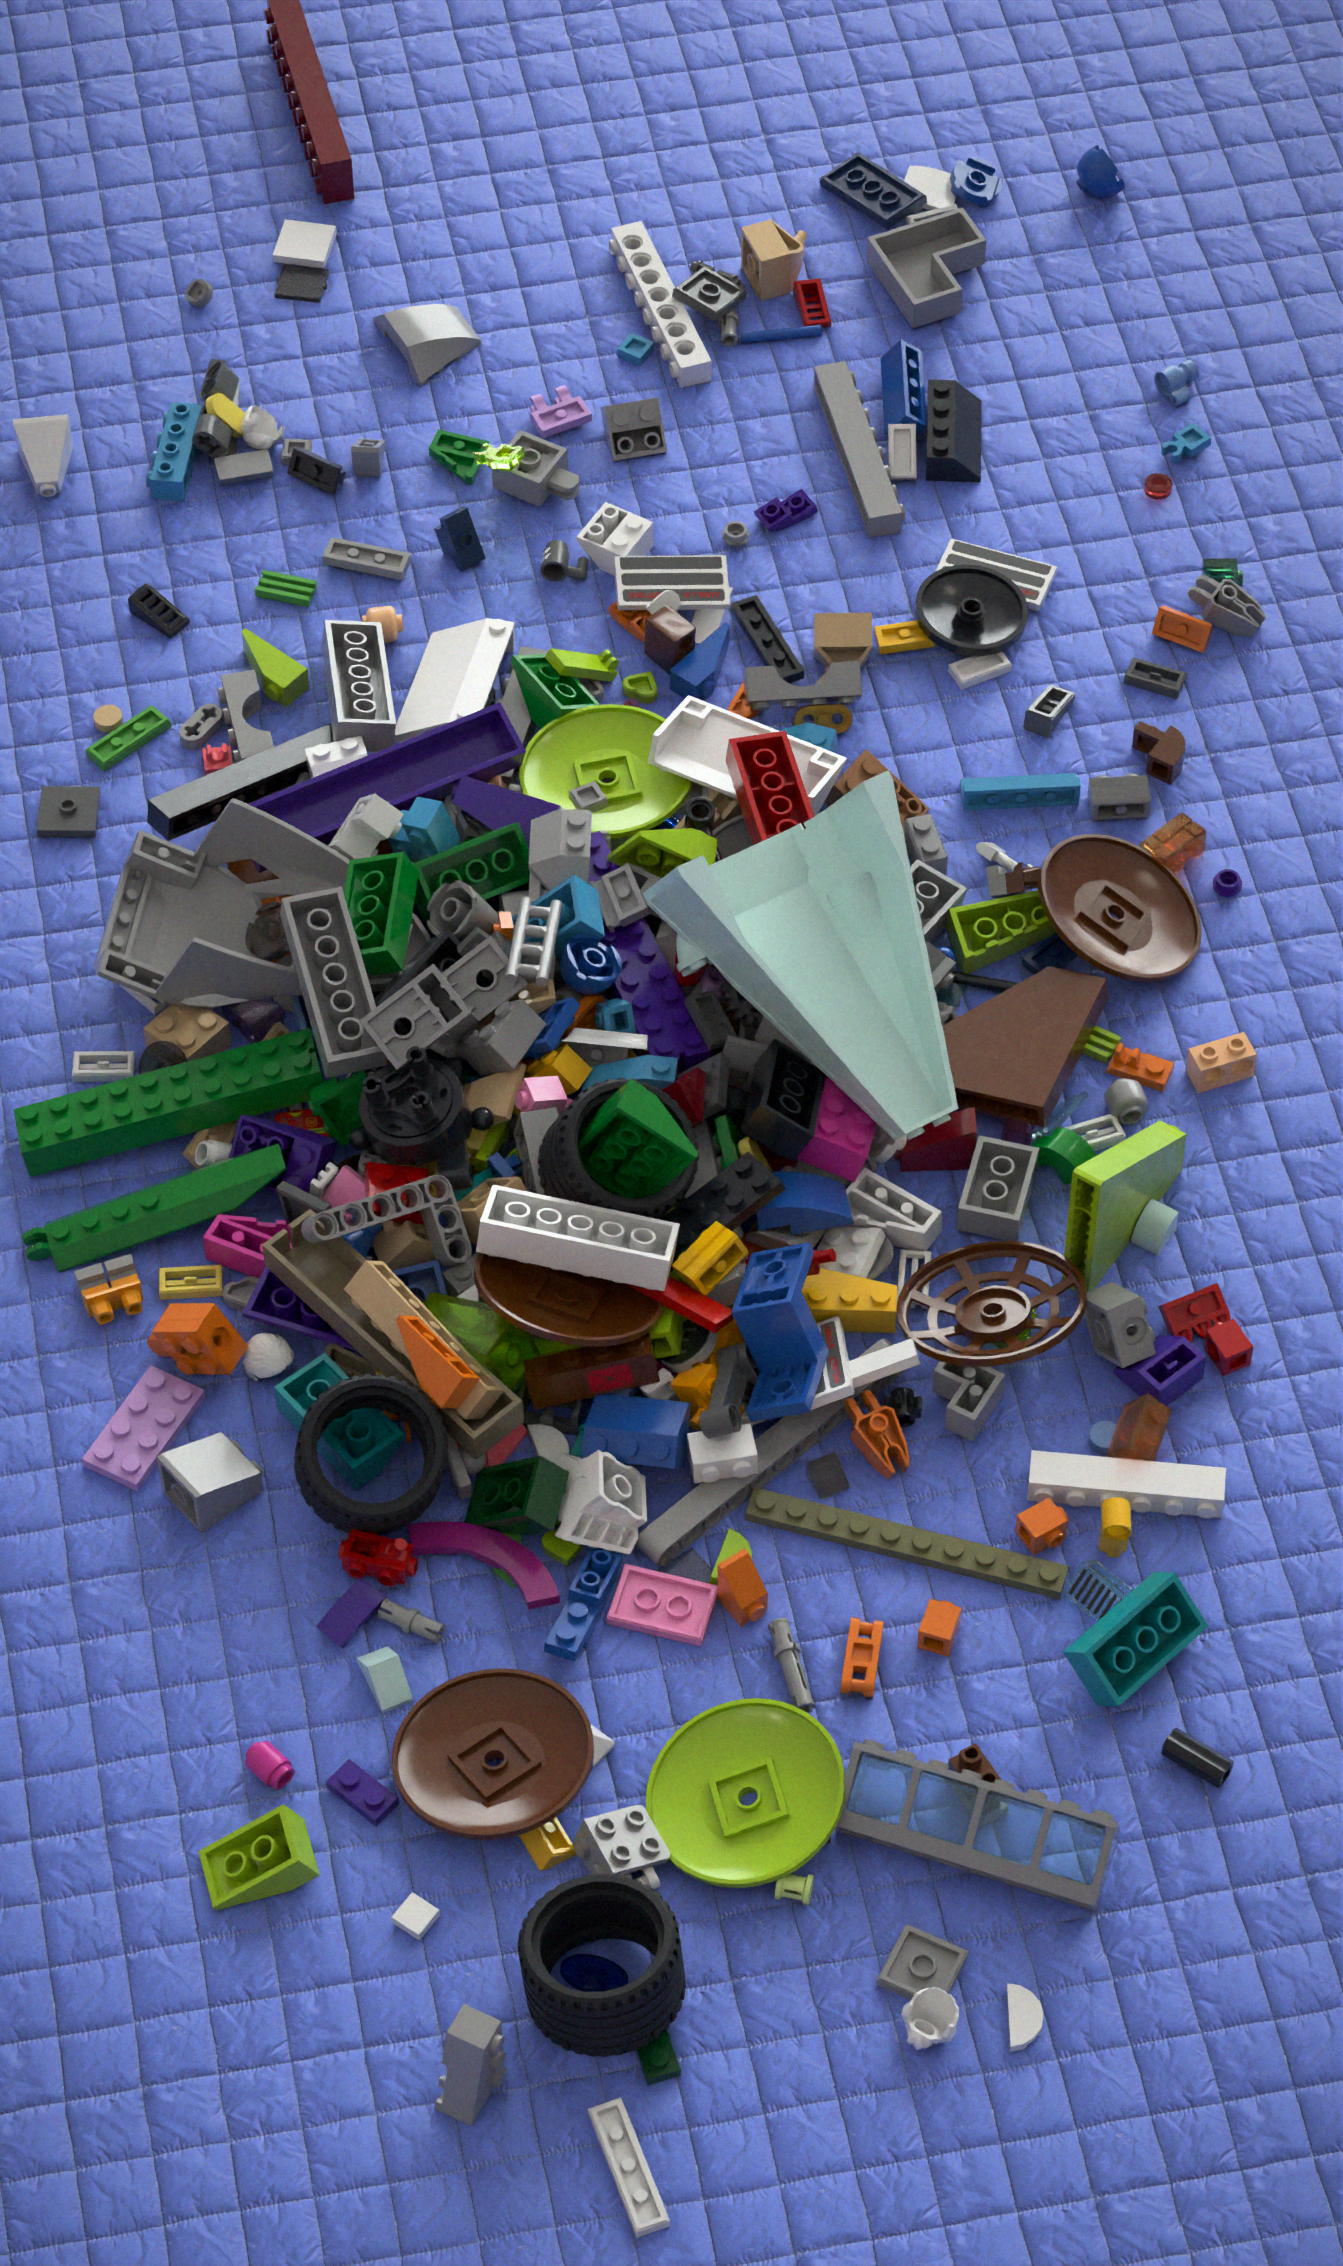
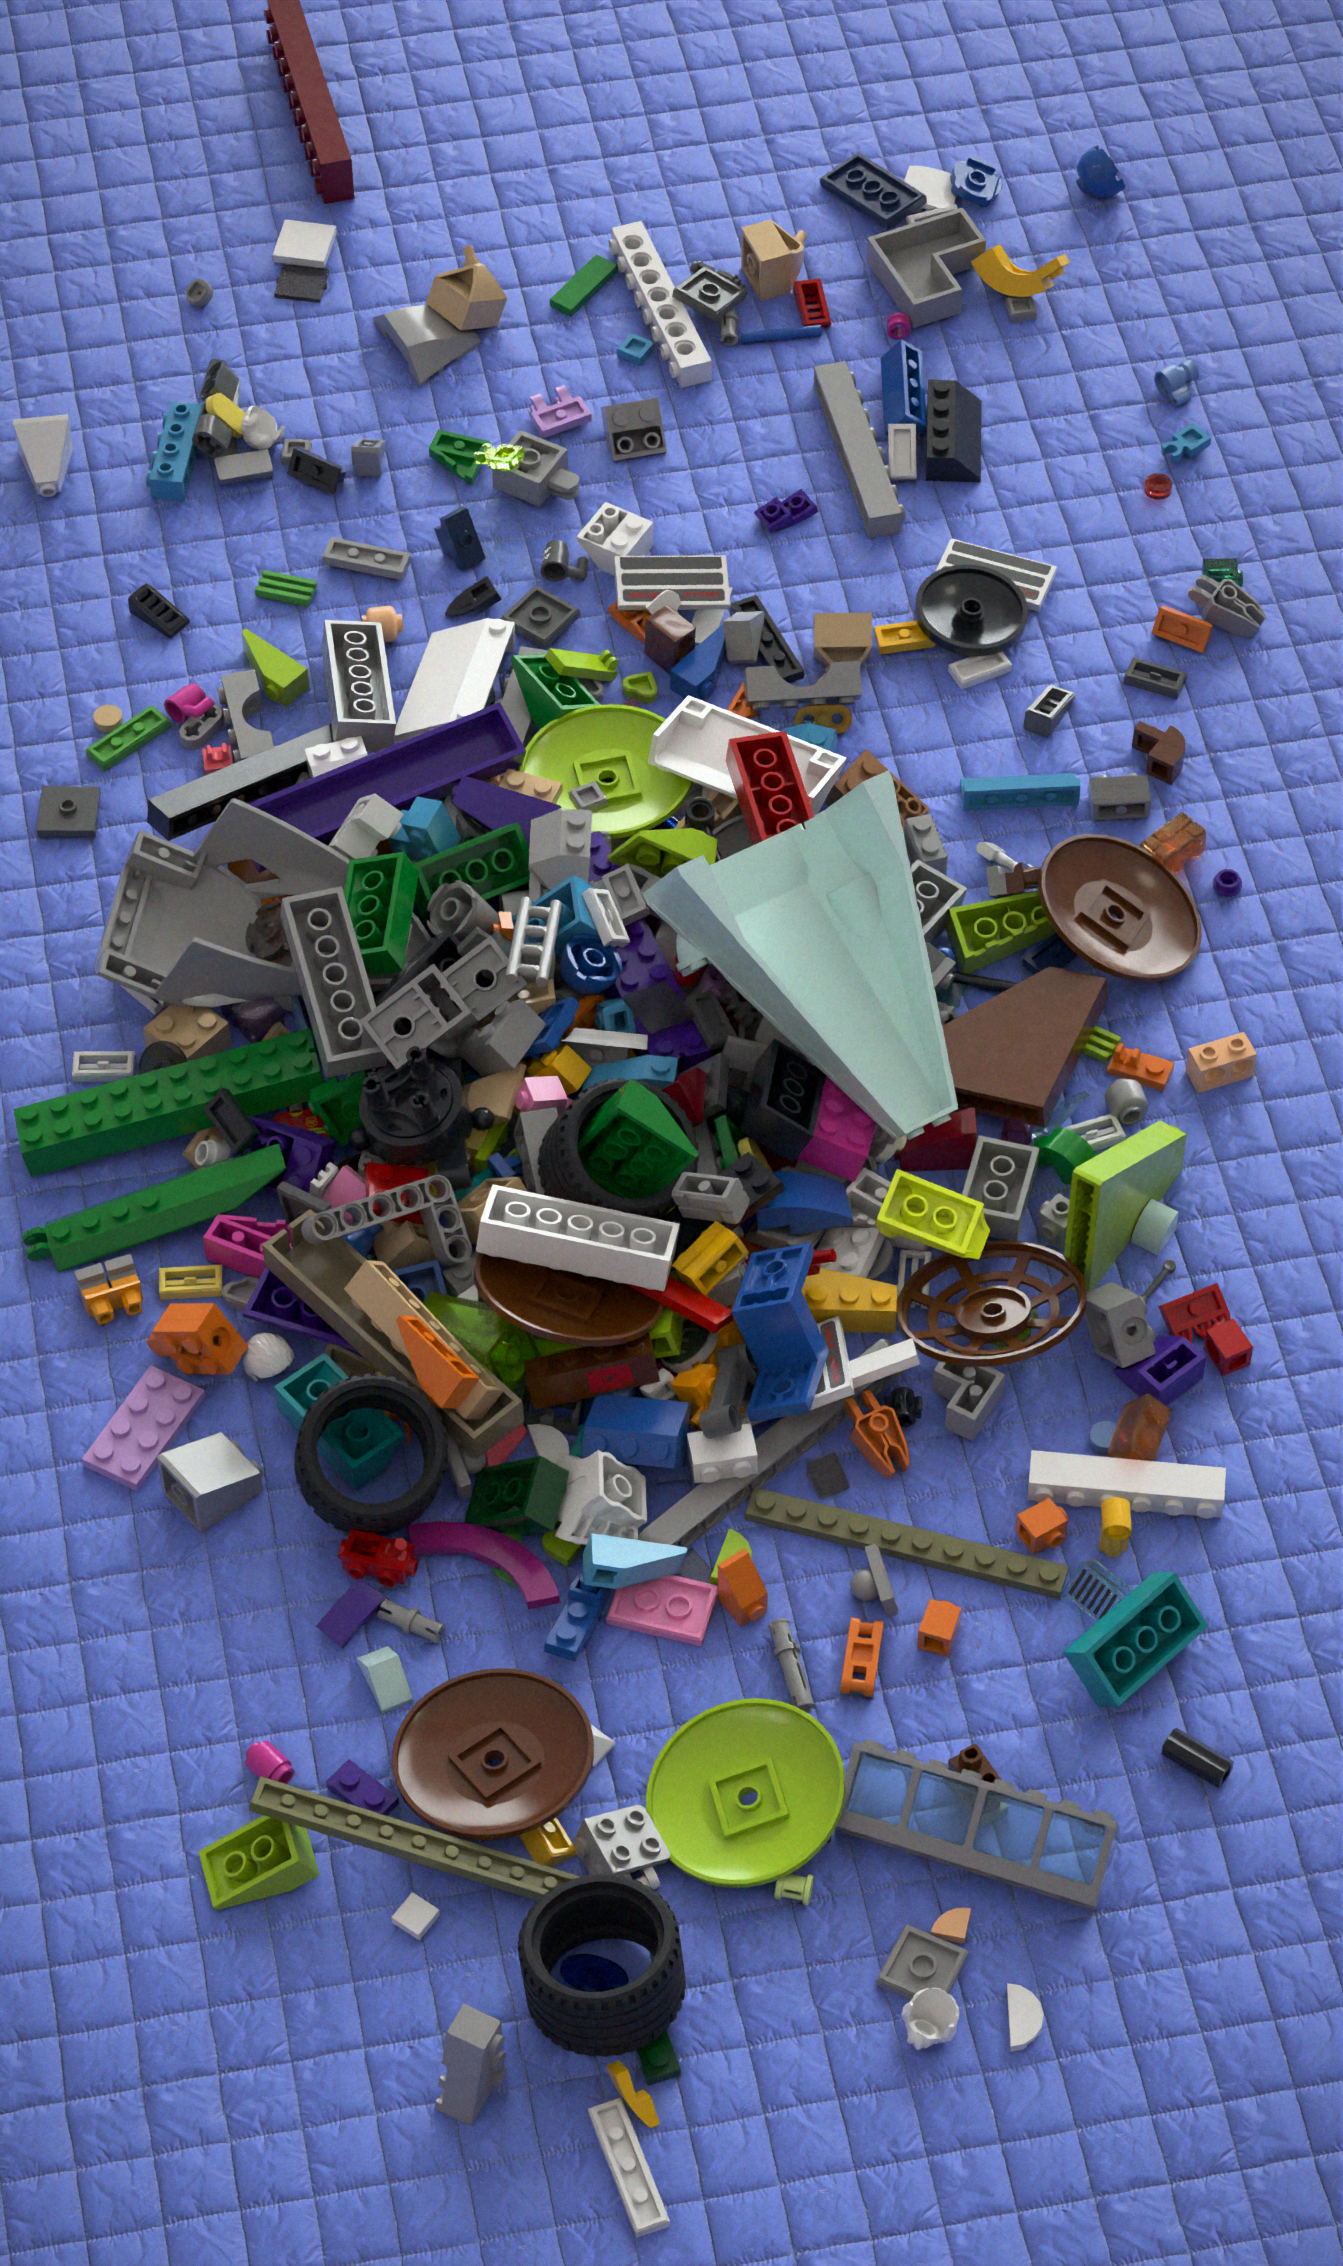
light grey plate [722,521,749,547] -> none
none -> dark pink piece [164,683,214,723]
none -> black tile [203,1088,261,1155]
none -> olive plate [249,1776,580,1901]
none -> tan piece [426,245,507,330]
none -> black plate [445,576,502,616]
none -> tan plate [499,769,563,804]
none -> dark grey plate [501,585,580,649]
none -> green tile [550,254,618,317]
none -> white tile [582,888,630,947]
none -> medium azure slope [583,1533,687,1589]
none -> yellow slope [606,2060,660,2128]
none -> clear smoke piece [622,981,694,1034]
none -> light grey brick [671,1172,750,1224]
none -> light grey slope [723,611,765,664]
none -> light grey tile [850,1544,899,1617]
none -> neon yellow slope [874,1169,990,1260]
none -> dark pink bush [887,313,911,340]
none -> light nougat tile [931,1908,971,1944]
none -> yellow arch [971,244,1070,297]
none -> light grey tile [1005,296,1037,323]
none -> light grey brick [1037,1193,1070,1250]
none -> dark grey hinge [1140,1260,1176,1304]

